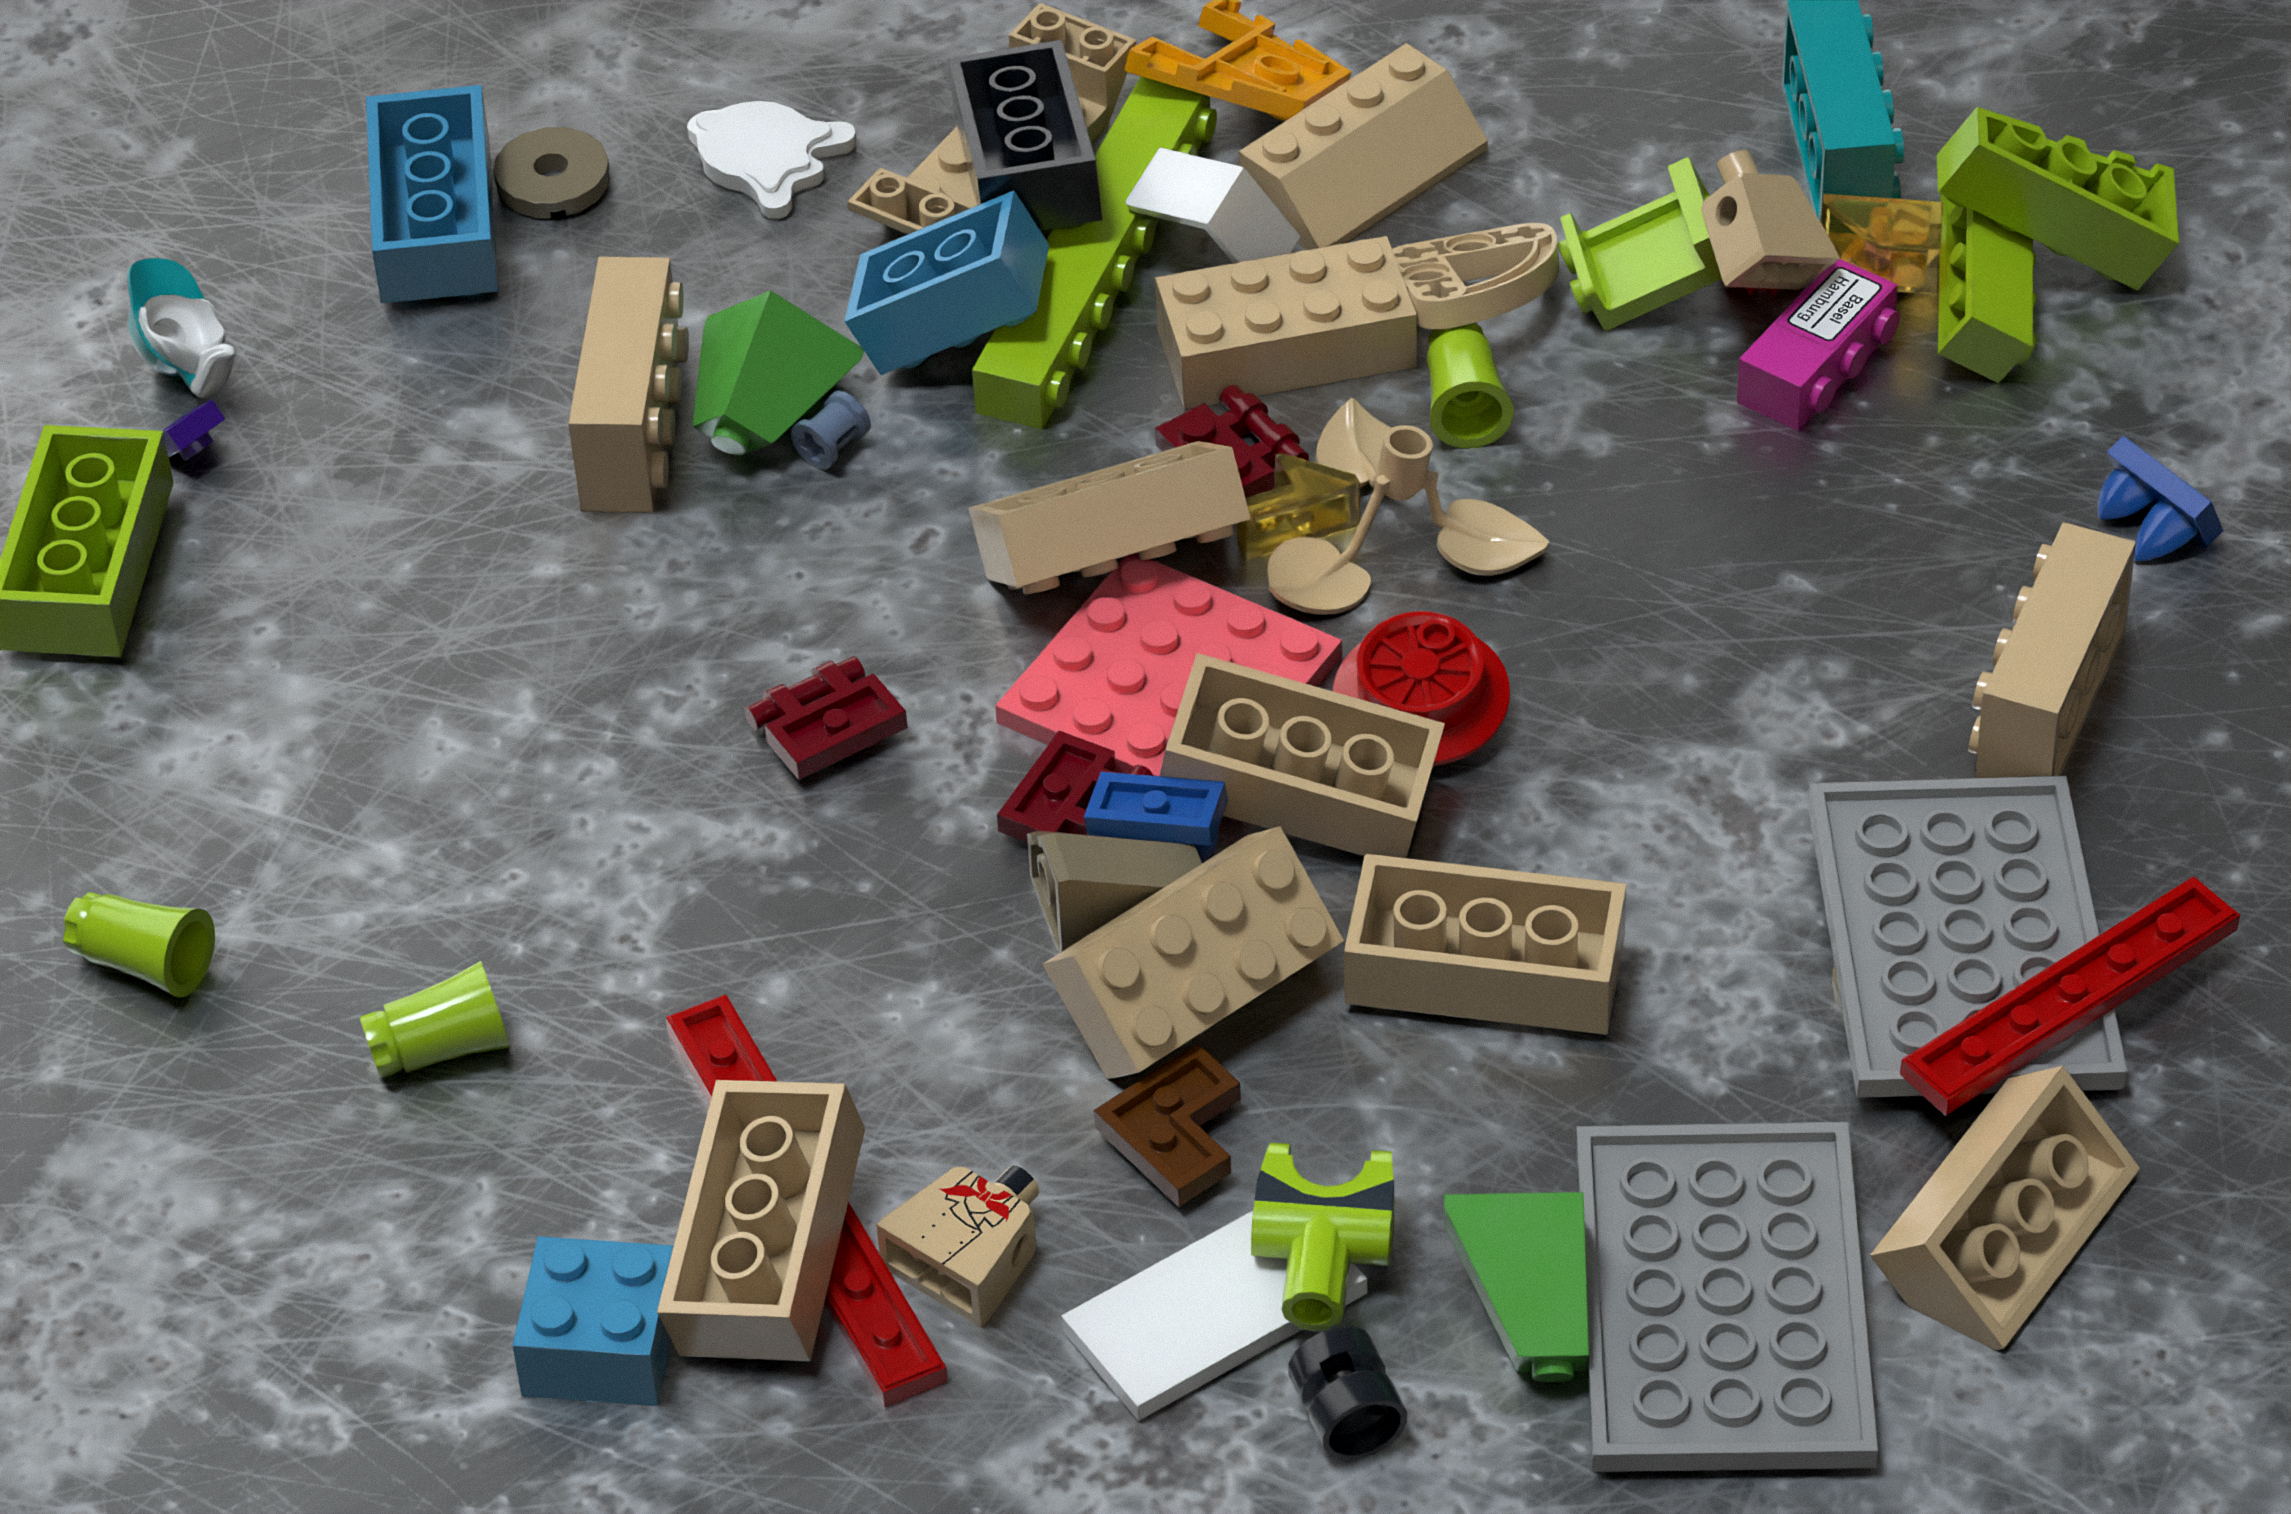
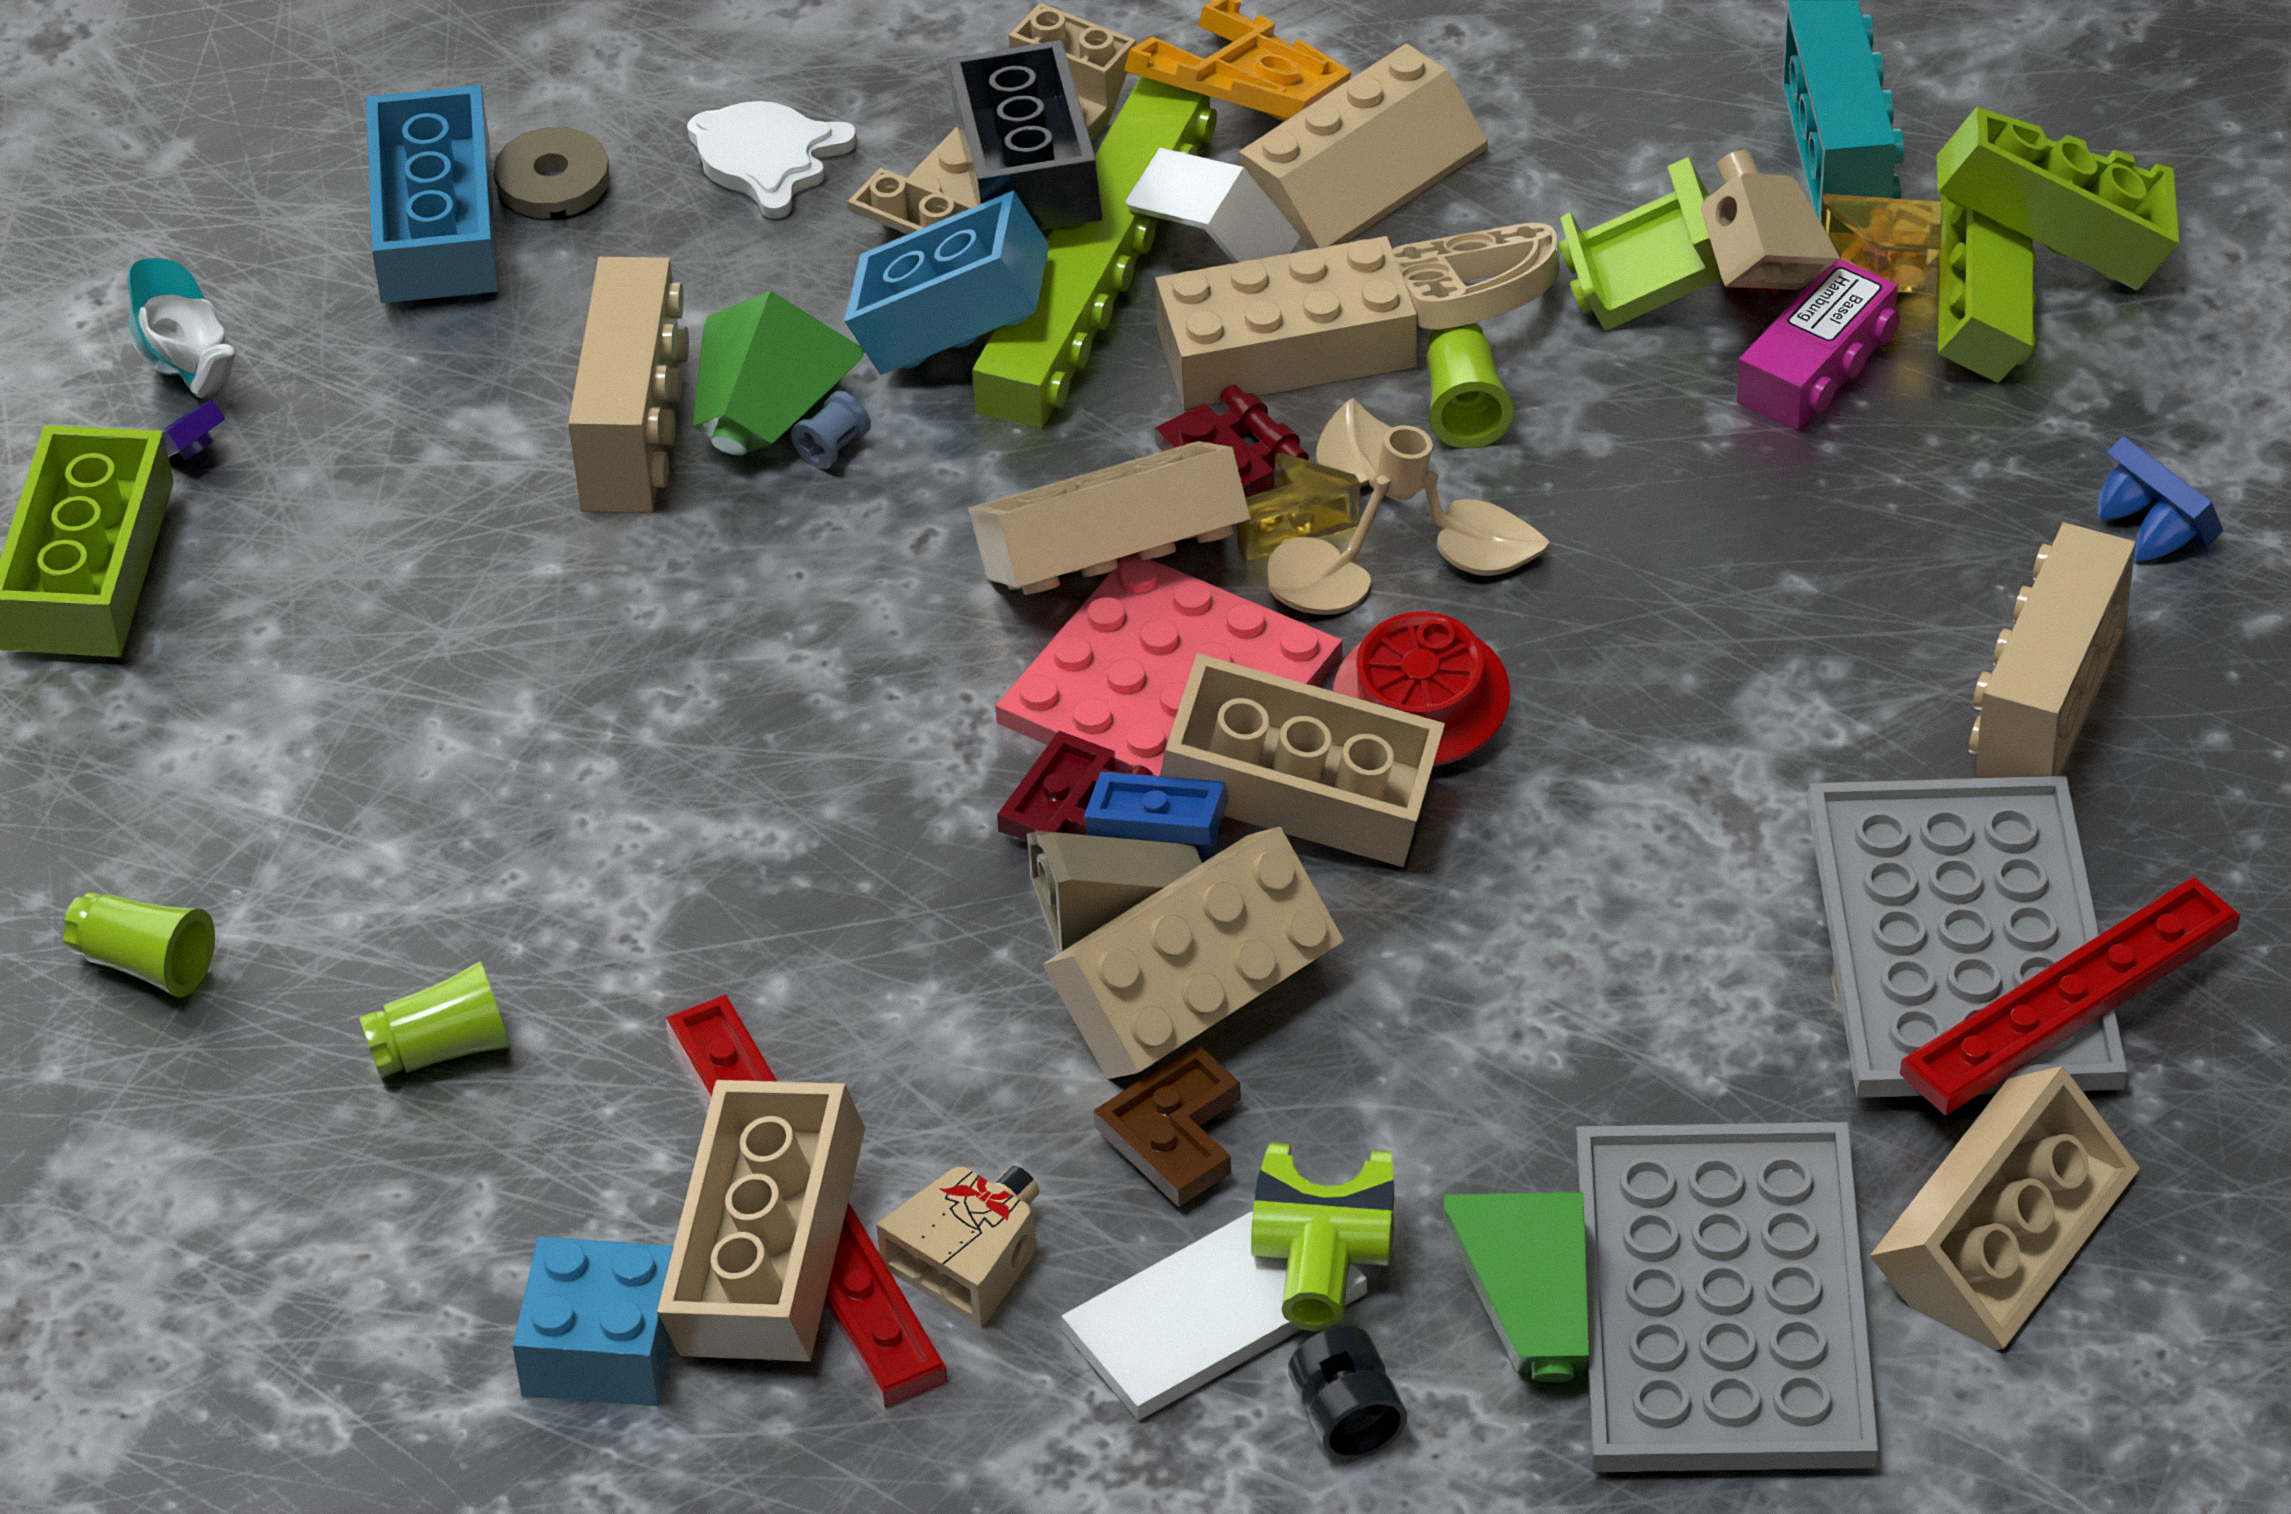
dark red plate [744,656,908,780] -> none
tan brick [1344,854,1627,1035] -> none

